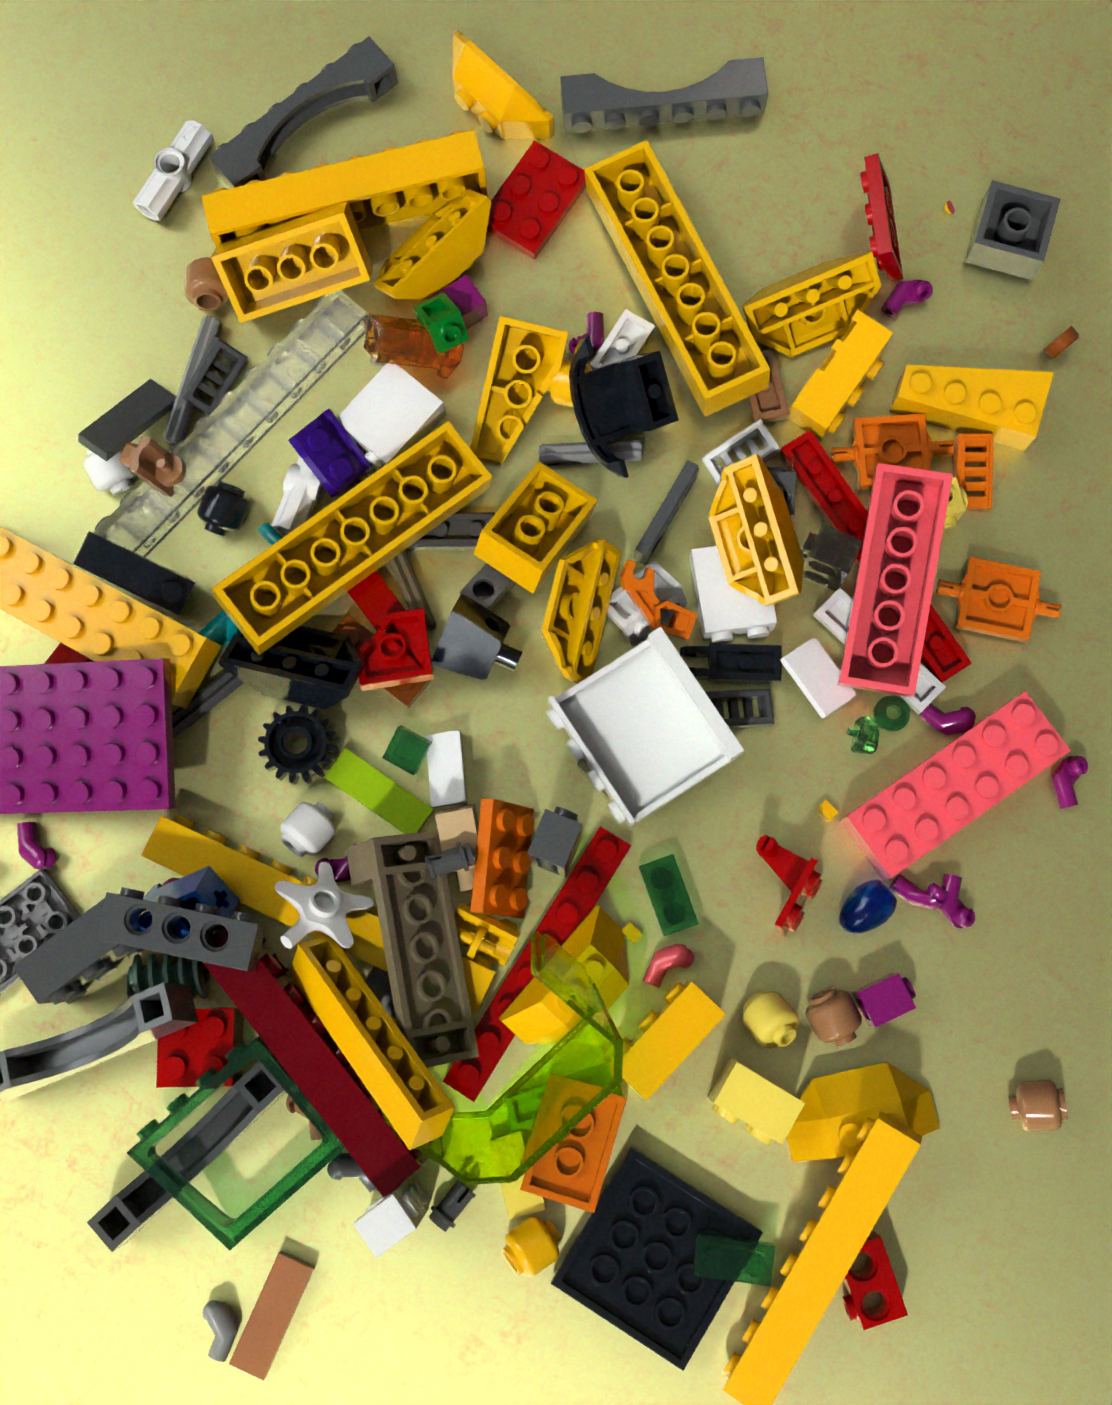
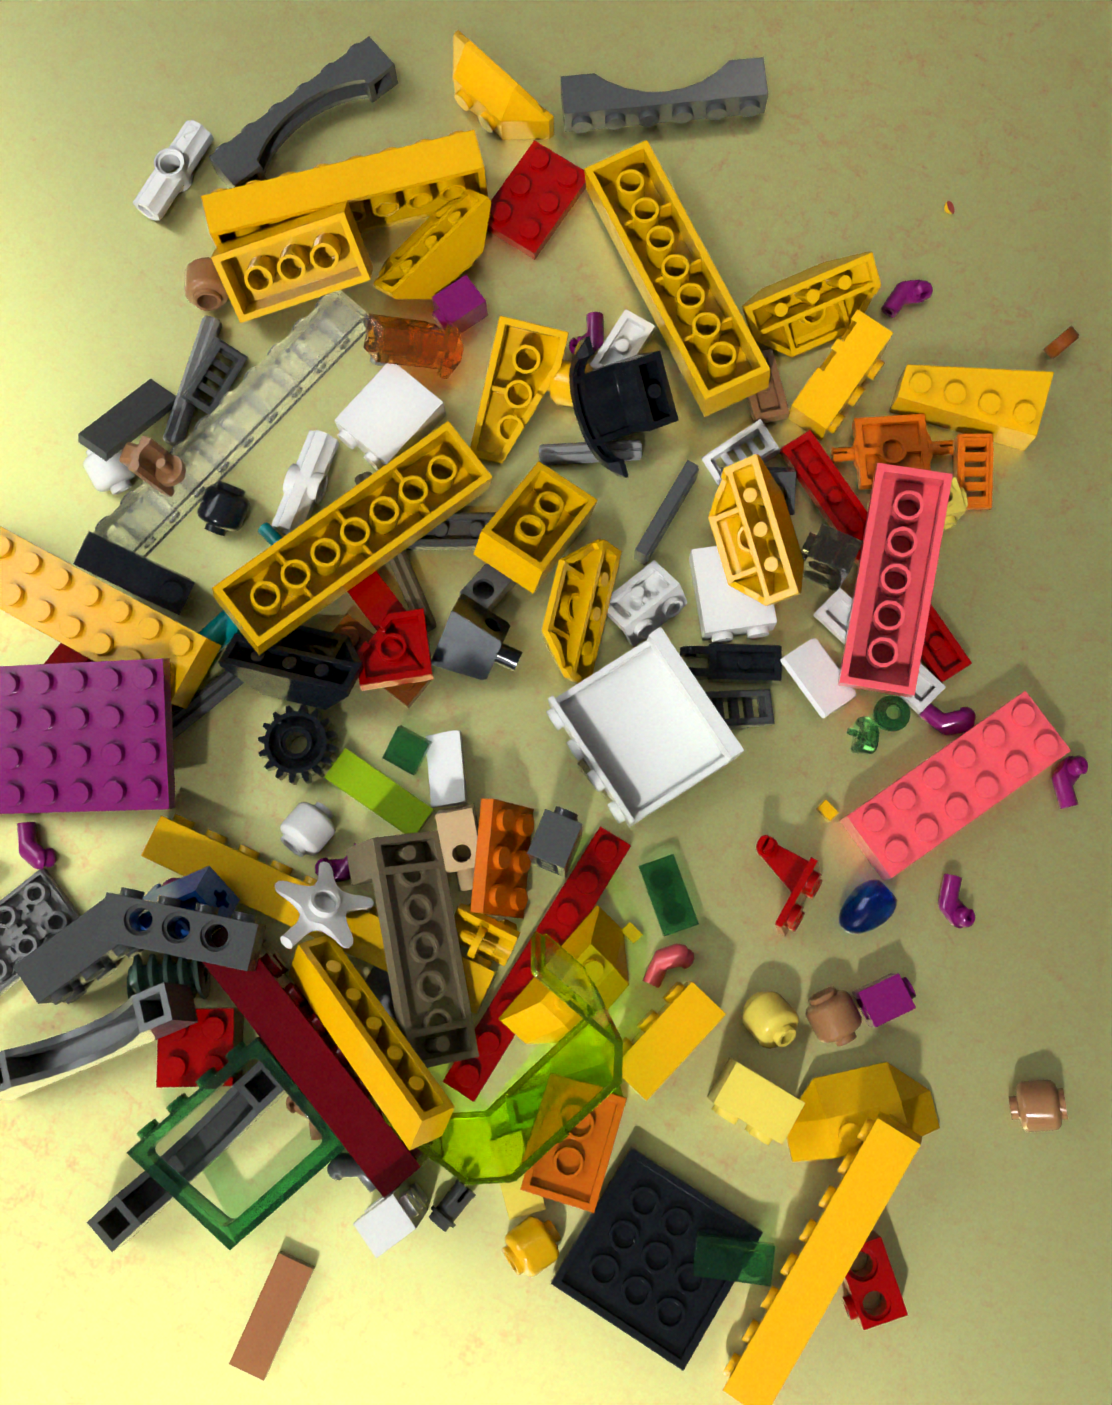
light grey arm [202,1300,238,1362] -> none
dark purple plate [288,409,372,498] -> none
green bracket [413,292,469,354] -> none
dark grey pin [424,842,475,880] -> none
orange piece [620,560,698,640] -> none
red plate [860,153,903,282] -> none
magenta arm [889,874,947,910] -> none
orange plate [936,556,1061,643] -> none
dark grey brick [965,180,1060,280] -> none

